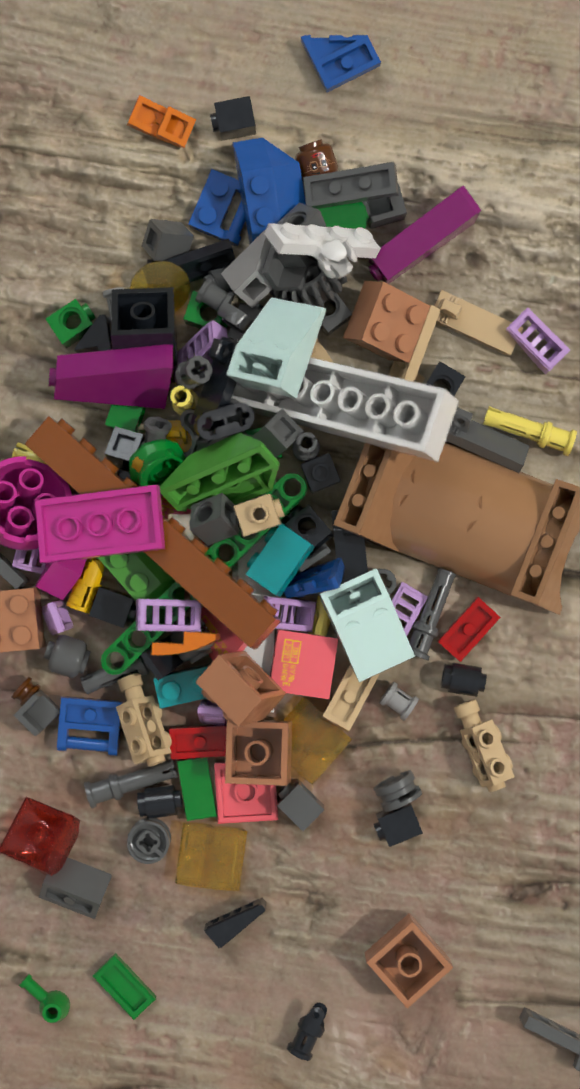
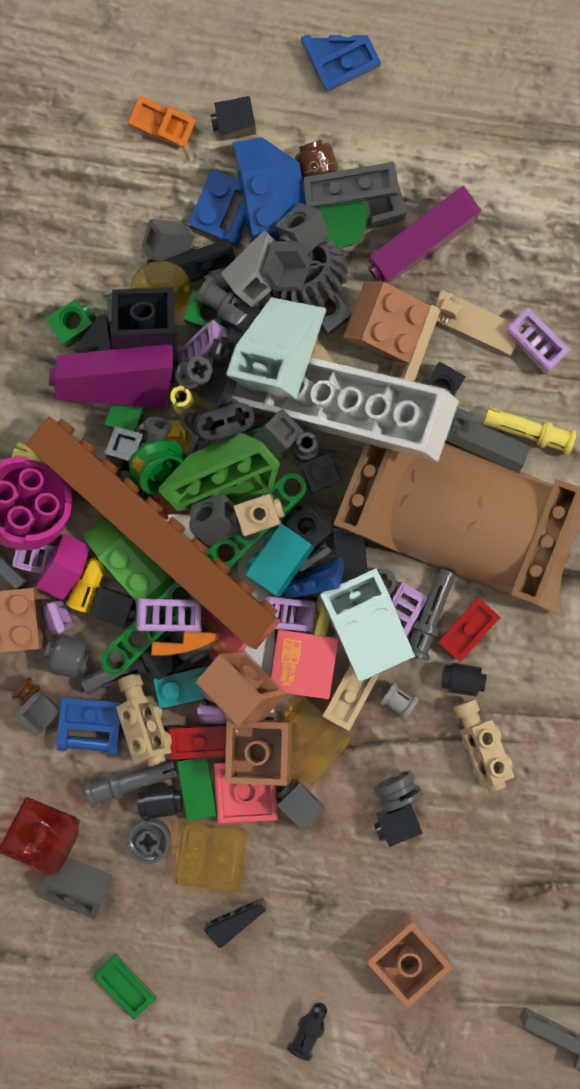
green bar [19,974,70,1023] -> none
dark pink plate [35,485,165,564] -> none
white plate [264,223,381,279] -> none

